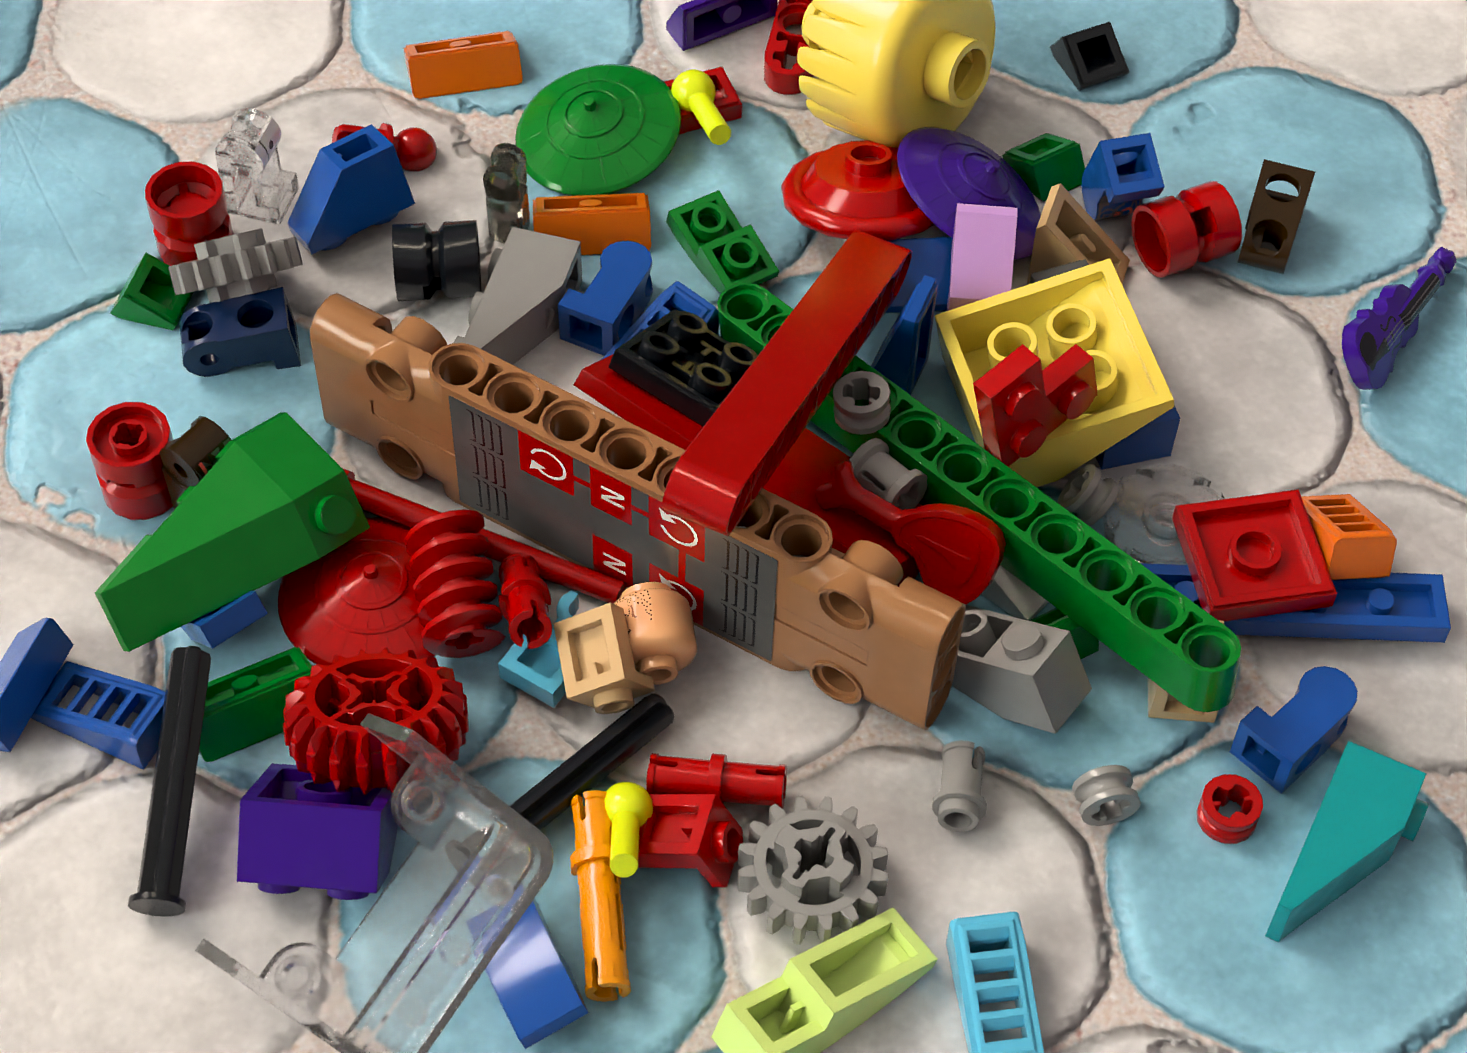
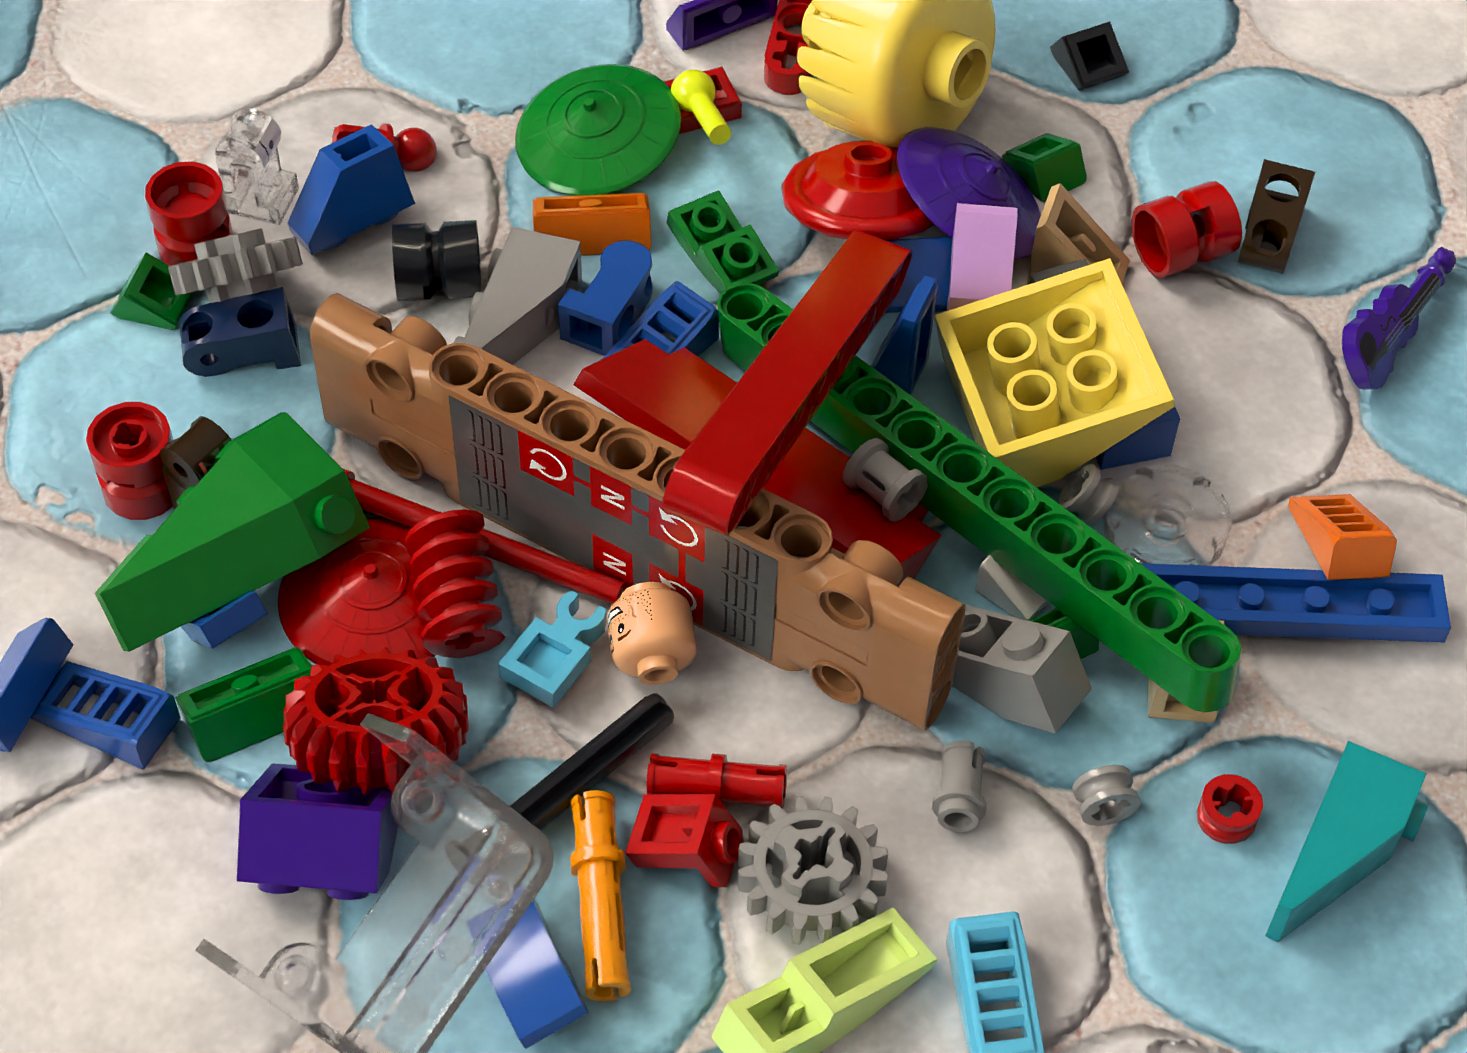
black axle [128,646,211,917] -> none
orange slope [403,31,523,99] -> none
clear smoke bar [483,143,530,244] -> none
red pin [498,553,552,649] -> none
tan bracket [553,603,655,714] -> none
neon yellow bar [605,782,653,878] -> none
black tile [609,310,758,427] -> none
red piece [815,460,1006,605] -> none
light grey bush [833,371,891,435] -> none
red plate [973,344,1098,467] -> none
blue leg [1081,133,1165,220] -> none
red tile [1172,489,1337,621] -> none
blue leg [1230,666,1358,794] -> none

